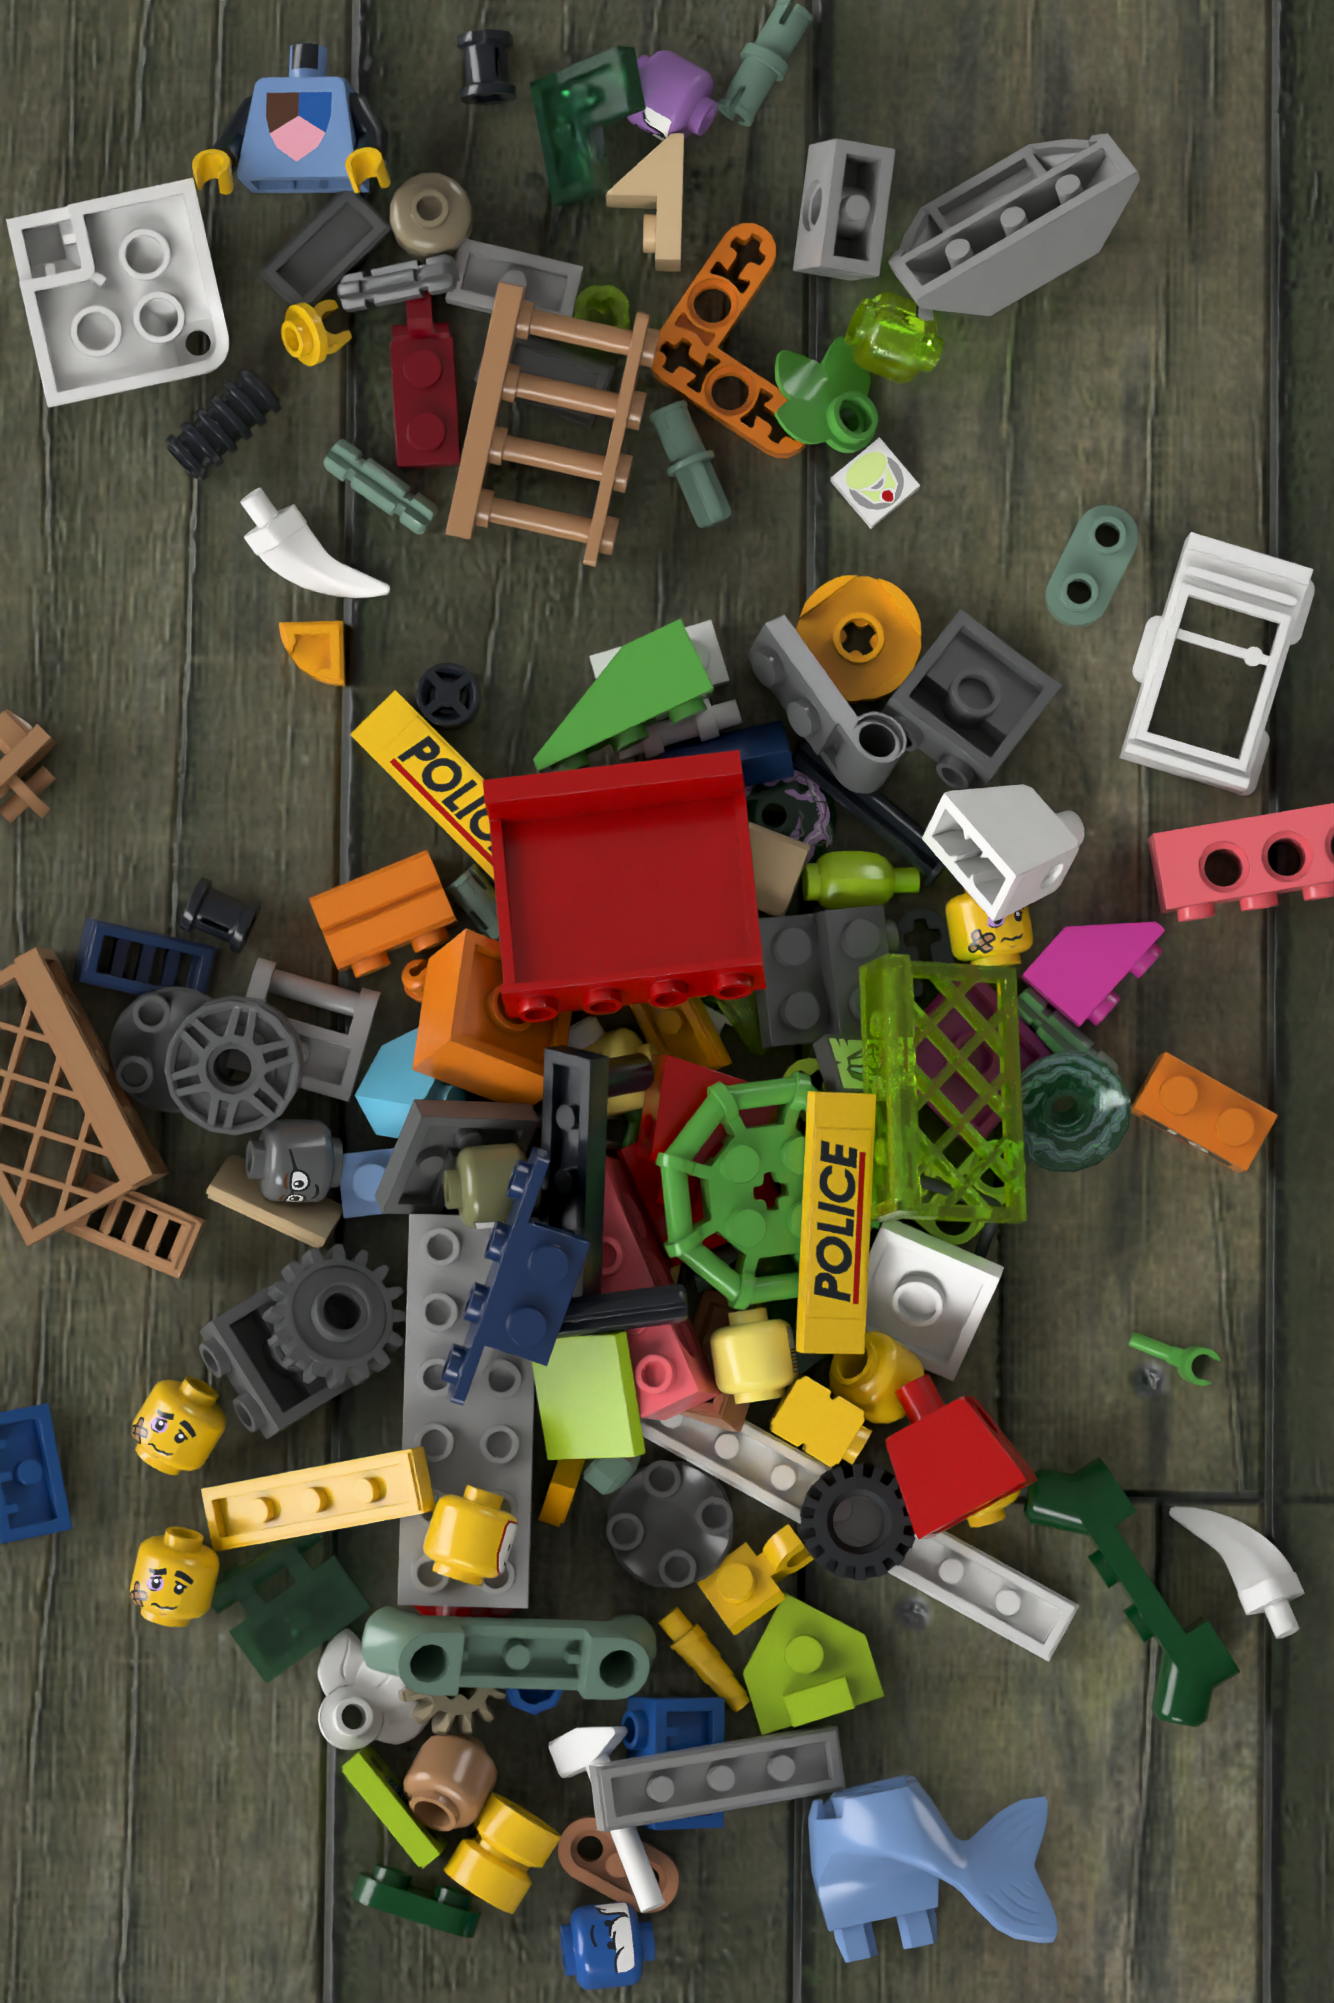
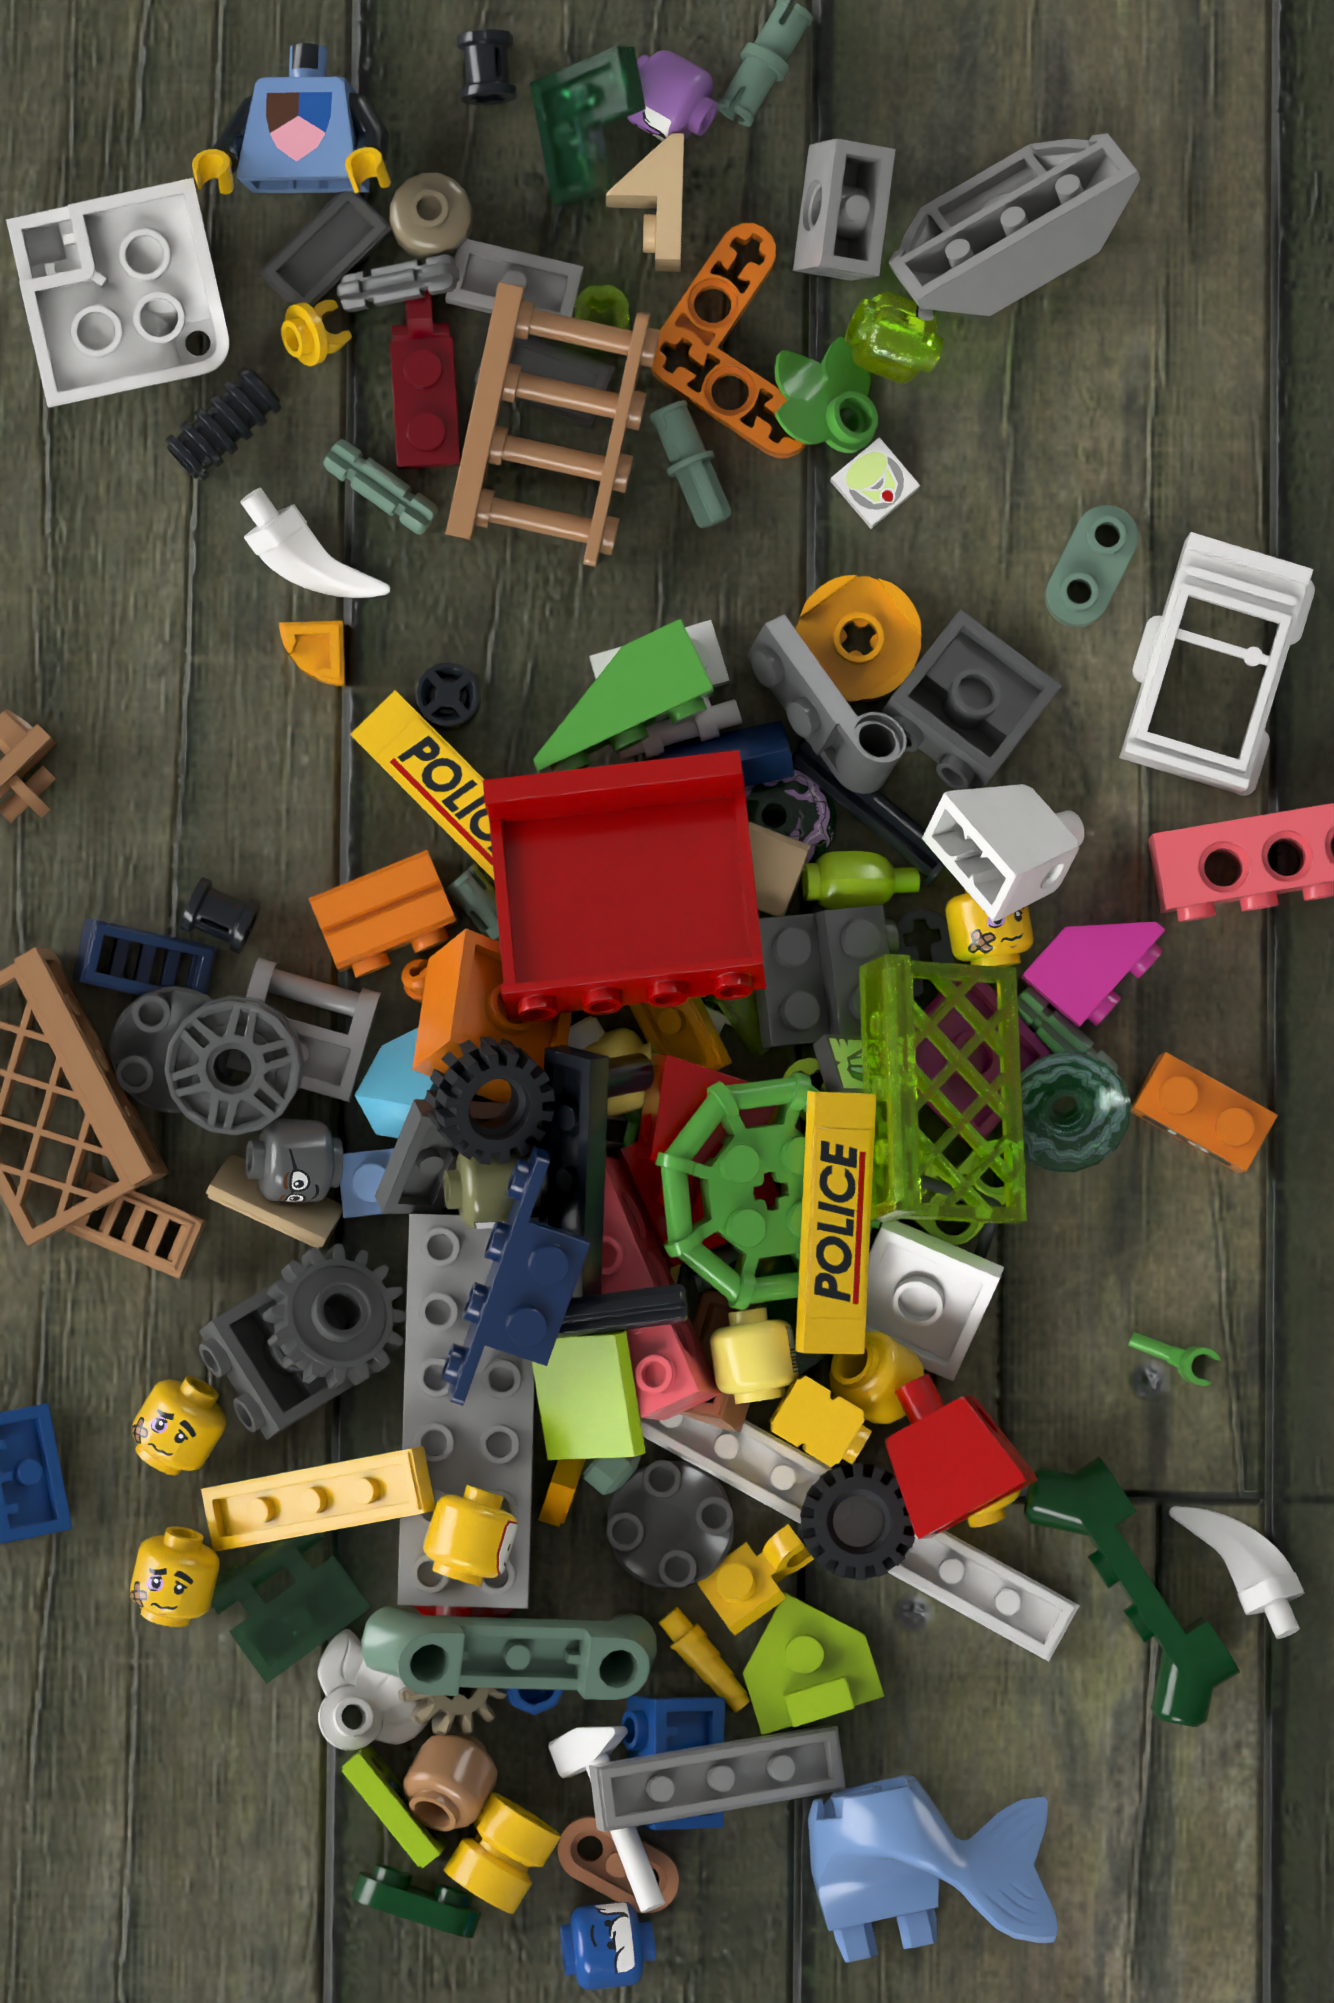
none -> black tyre [426,1036,555,1165]

